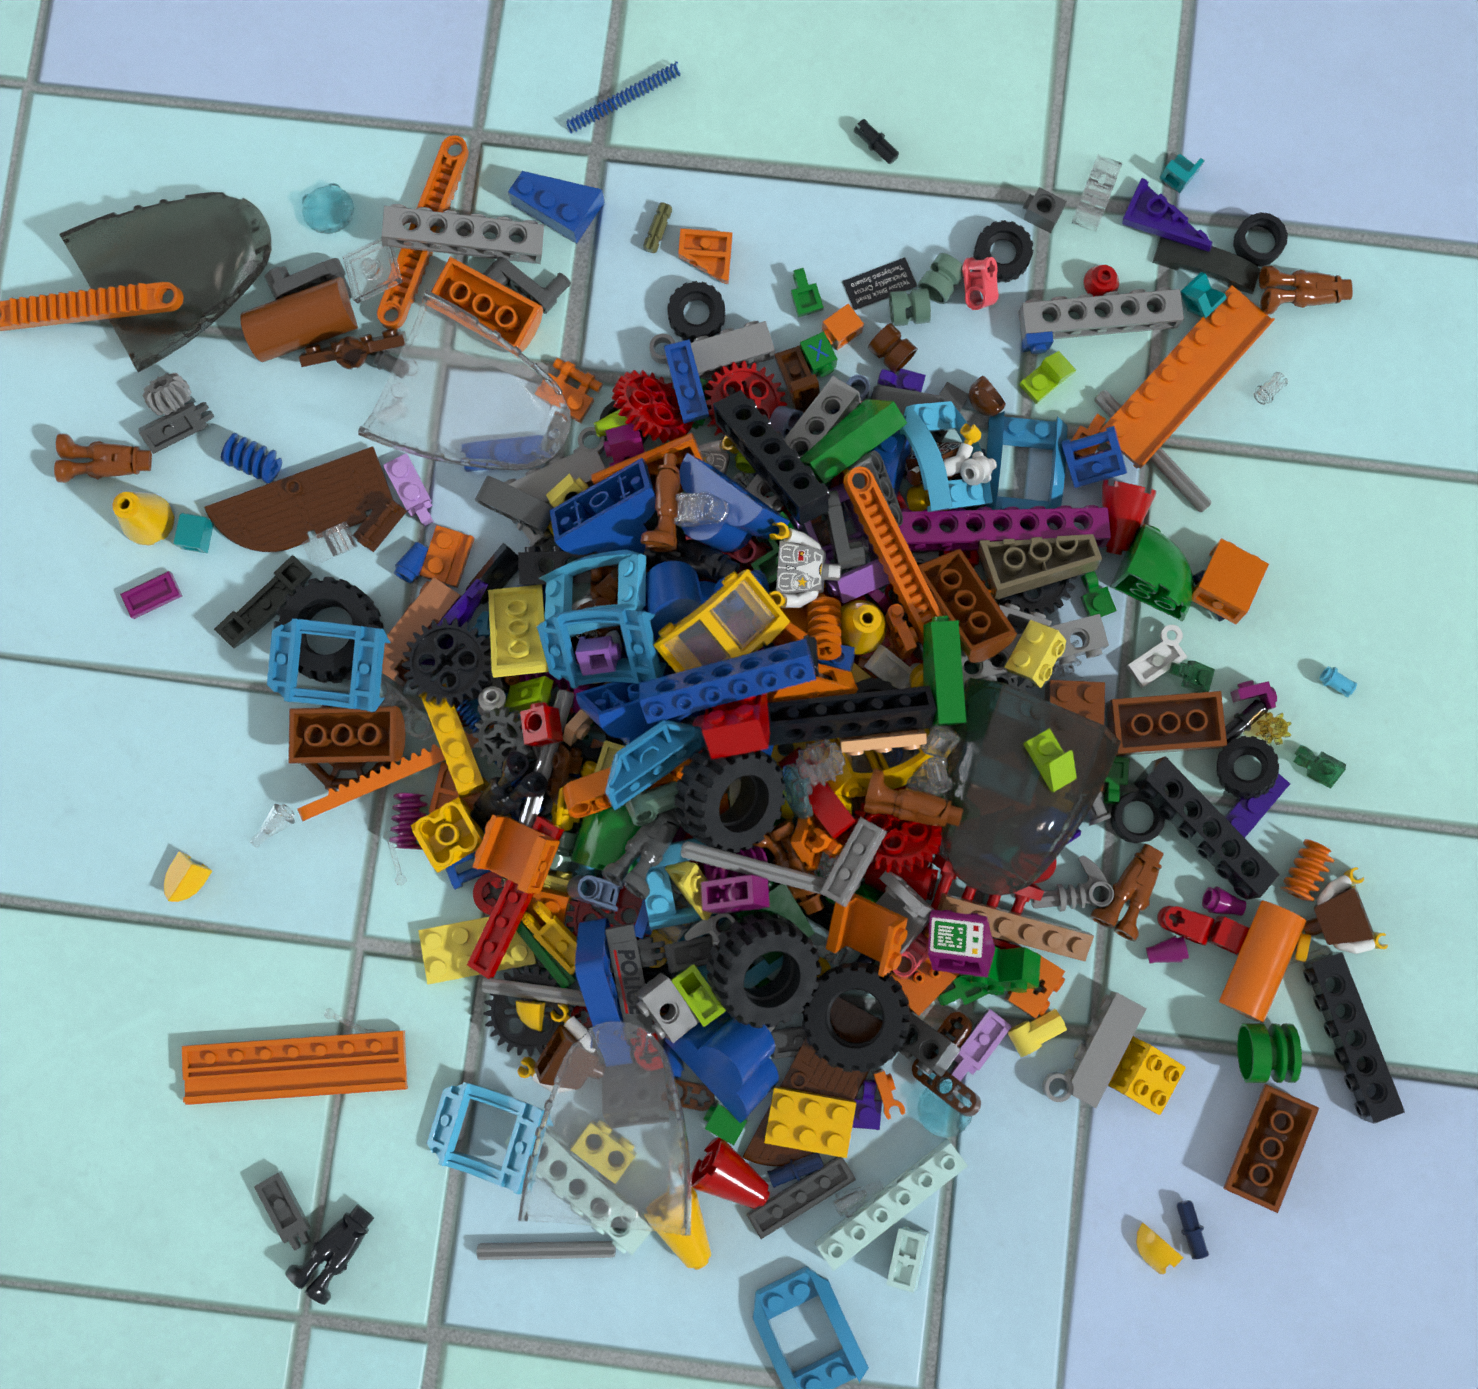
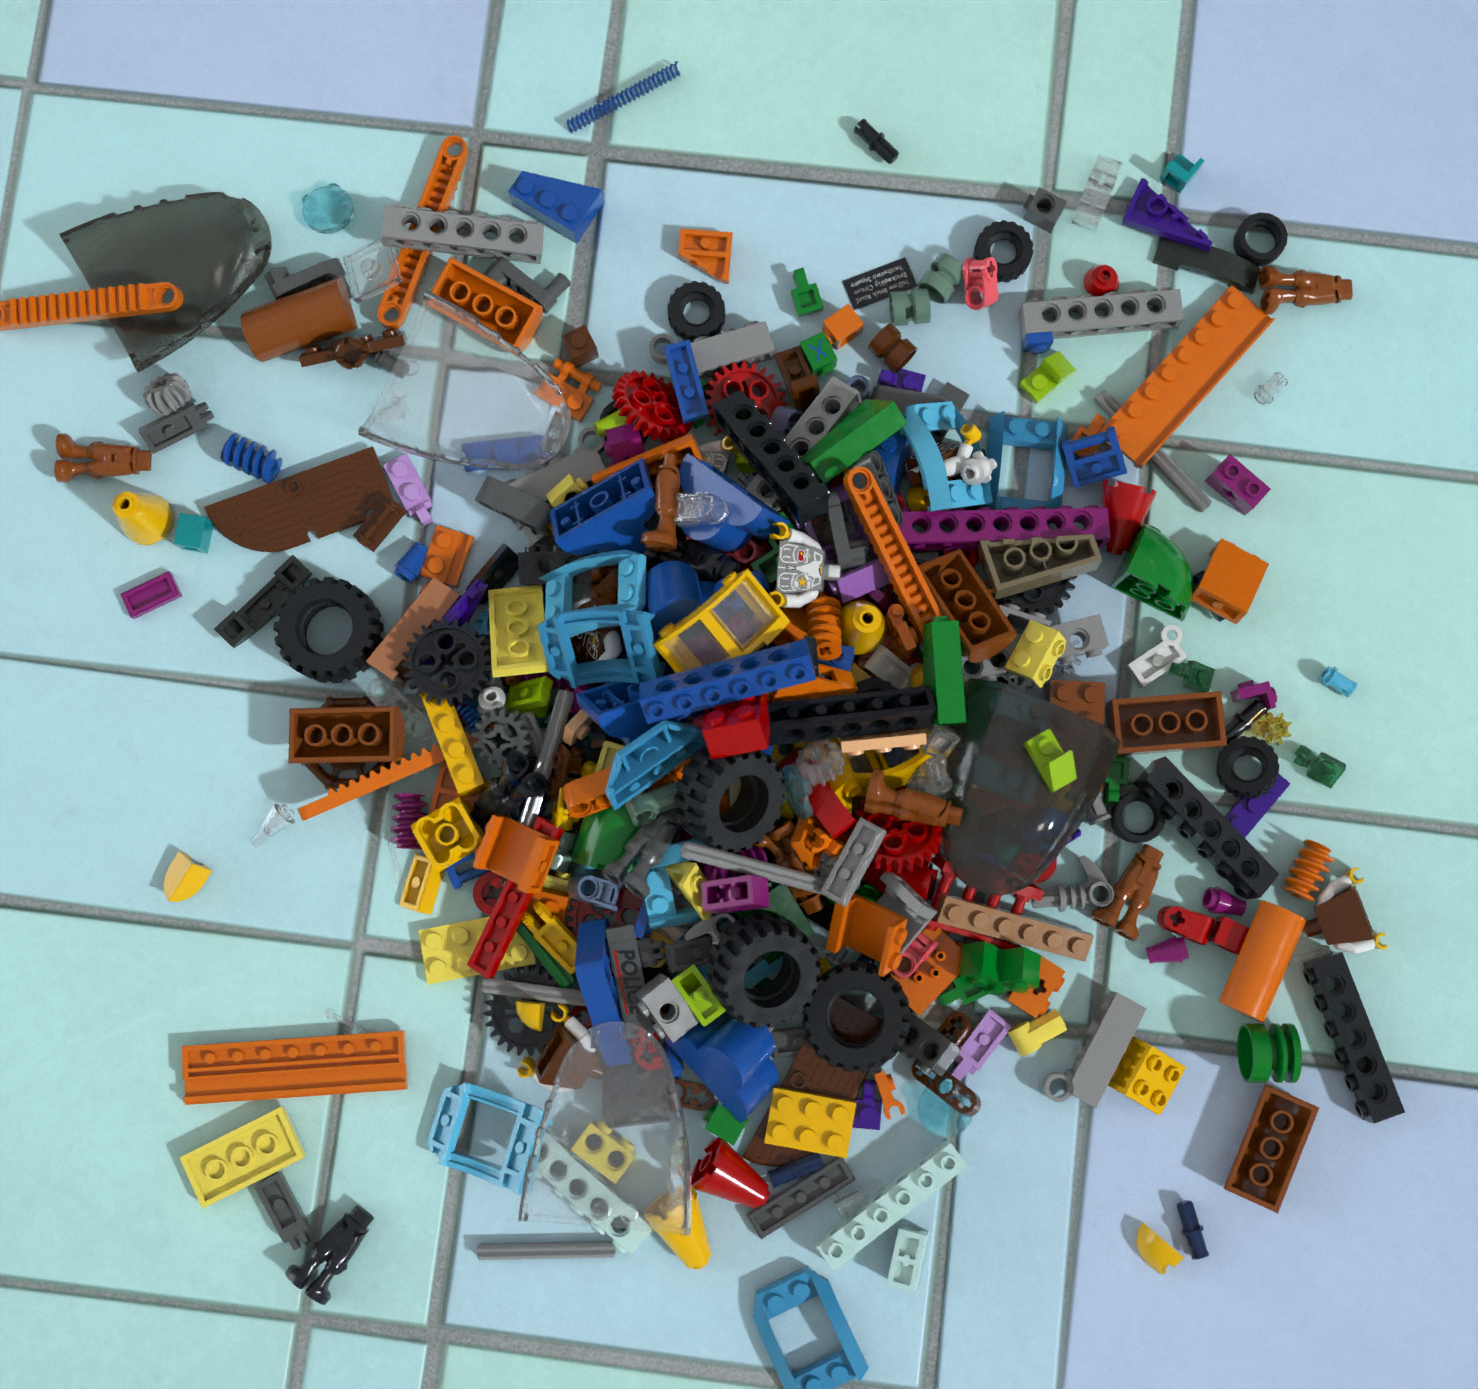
dark azure wedge [267,619,391,712] -> none
clear panel [302,522,358,567] -> none
red brick [520,702,563,747] -> none
medium lavender brick [575,636,621,675] -> none
olive axle [643,202,672,253] -> none
slope [928,910,995,977] -> none
reddish brown hair [969,376,1006,416] -> none
green plate [1080,571,1117,617] -> none
teal panel [1180,272,1227,318] -> none
yellow tile [1295,933,1311,962] -> none
none -> light yellow plate [180,1106,306,1209]
none -> yellow slope [399,853,445,915]
none -> reddish brown brick [561,324,599,368]
none -> magenta brick [1205,454,1271,516]

